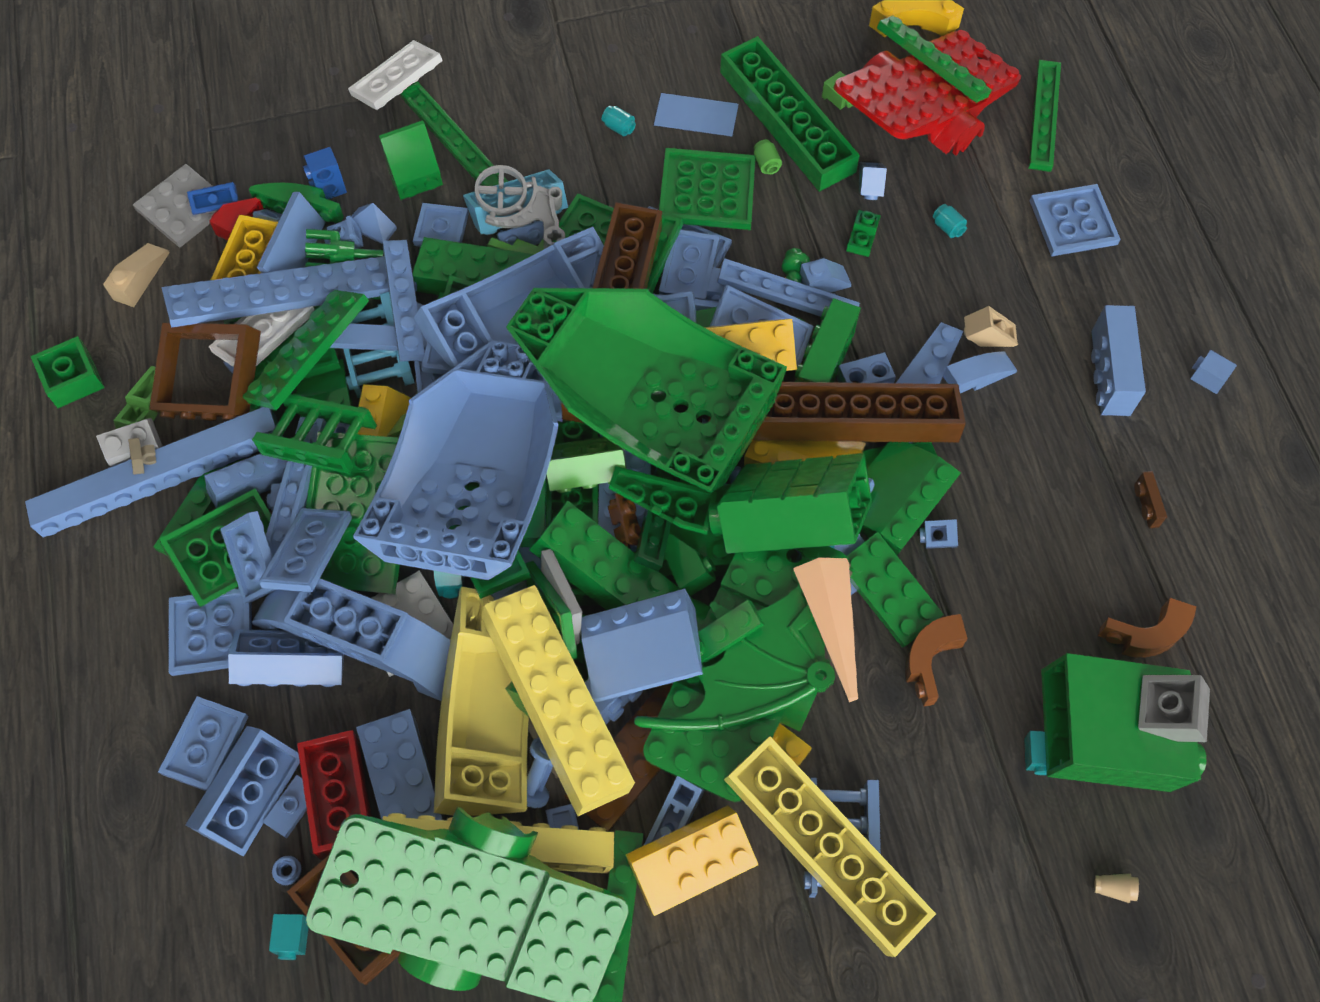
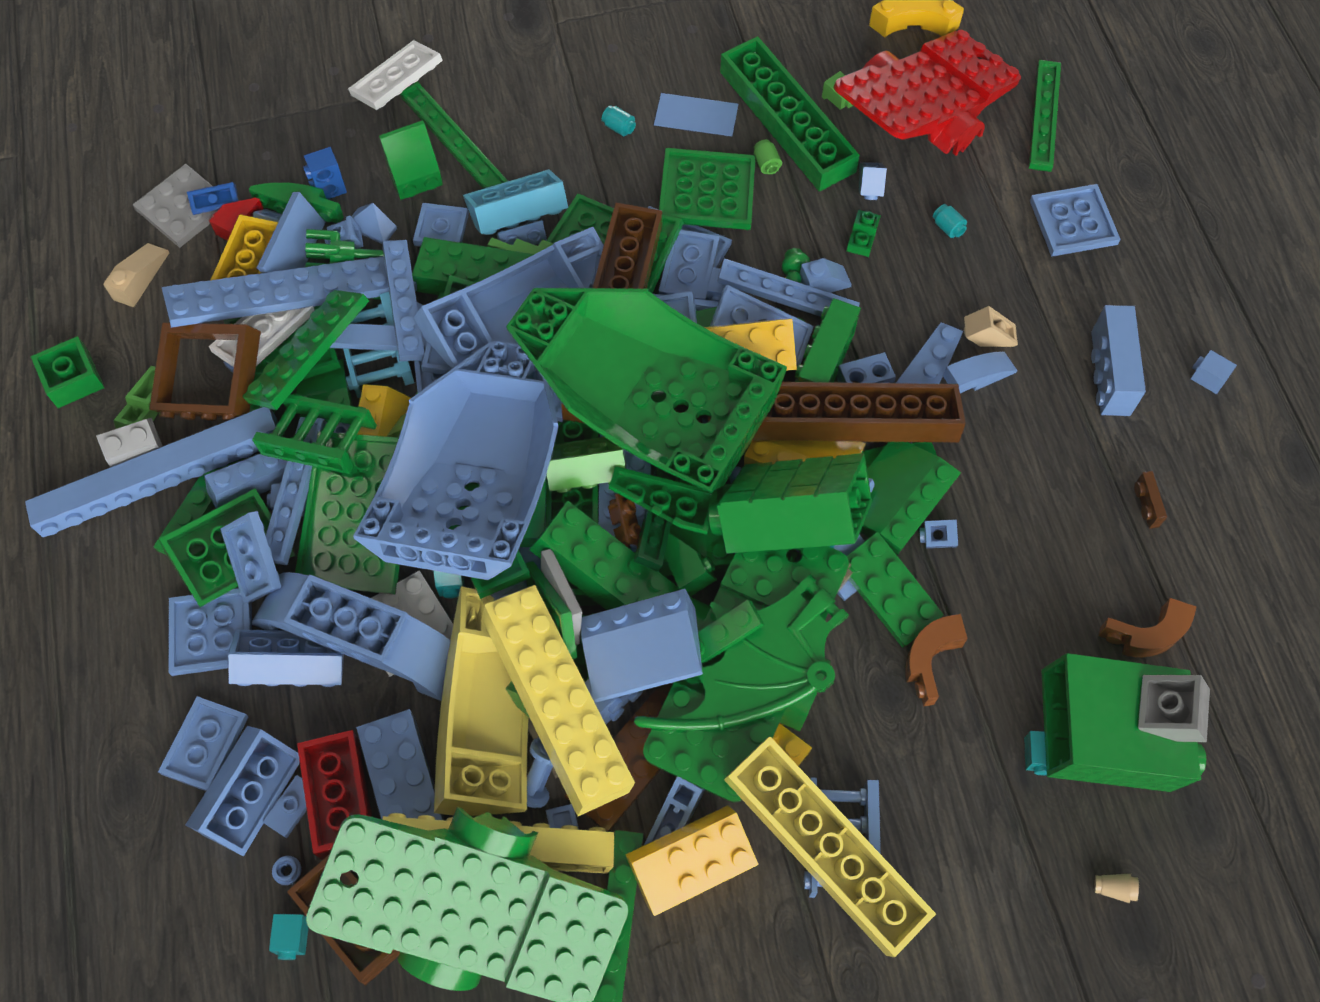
dark tan tile [128,438,156,475] -> none
medium blue tile [259,508,352,592] -> none
light grey piece [475,165,565,249] -> none
light nougat wedge [793,558,858,702] -> none
green plate [877,16,992,103] -> none

